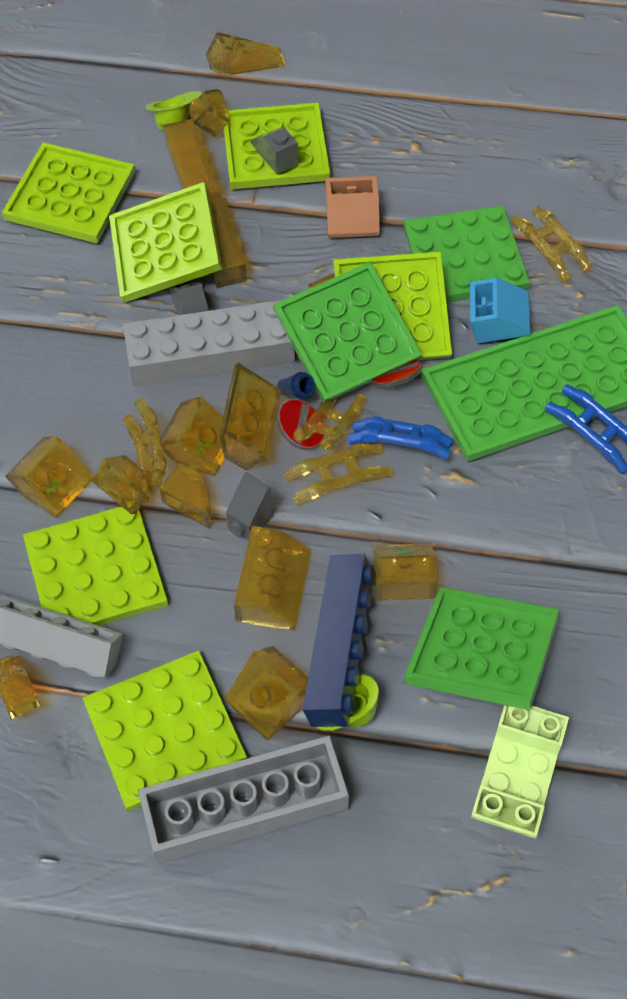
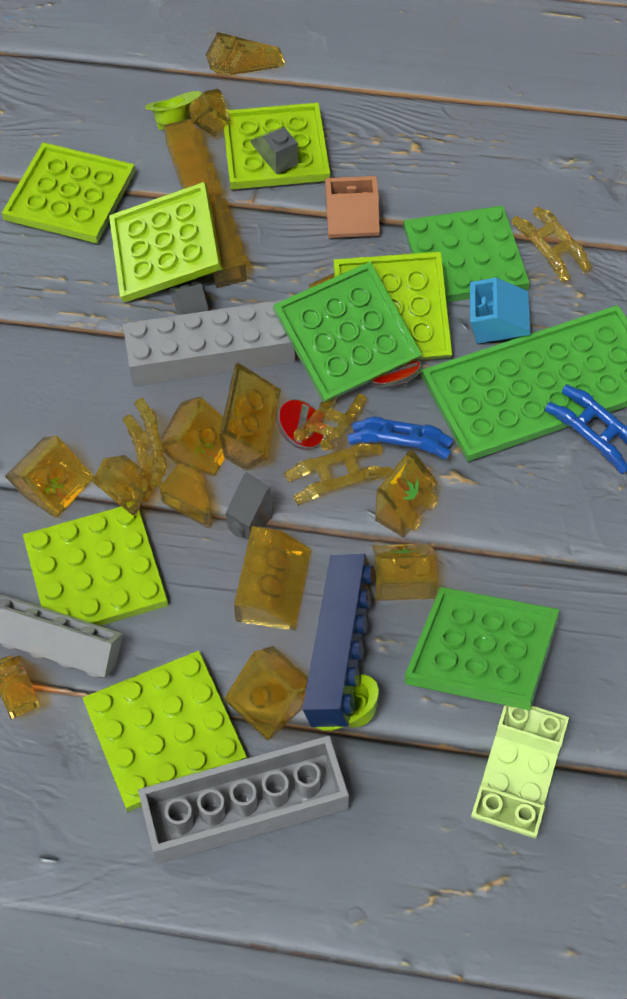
dark blue cone [277,372,315,400] -> none
none -> clear yellow slope [375,449,439,538]

